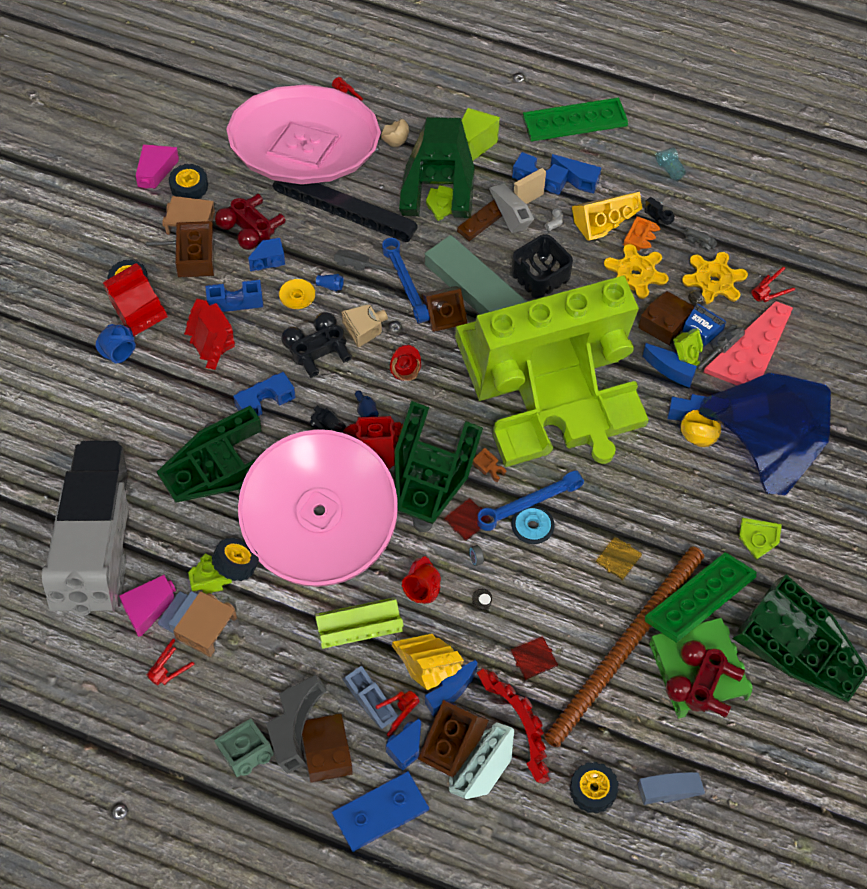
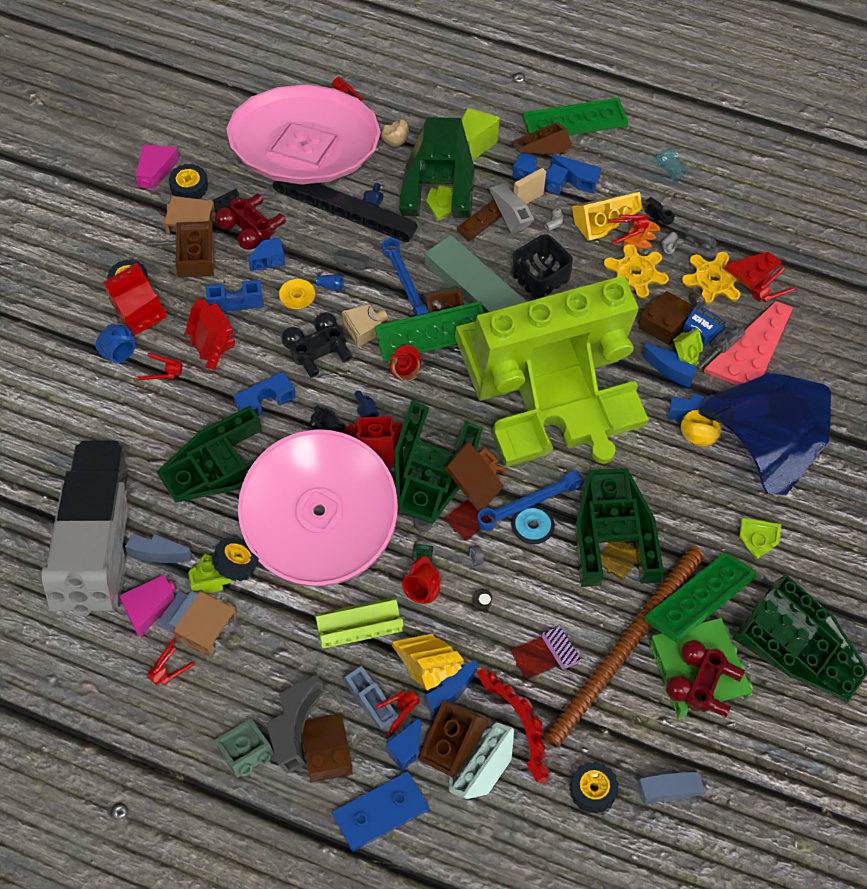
none -> sand blue slope [125,534,192,563]
none -> red plant [136,353,183,380]
none -> black tile [212,189,239,212]
none -> dark blue piece [363,183,384,207]
none -> green plate [374,301,484,363]
none -> clear green plate [413,543,434,562]
none -> reddish brown tile [444,442,504,512]
none -> reddish brown slope [511,122,573,154]
none -> lavender tile [541,626,581,670]
none -> dark green wedge [576,468,664,587]
none -> red plant [608,214,649,245]
none -> light grey arm [661,232,678,254]
none -> red wing [724,251,782,290]

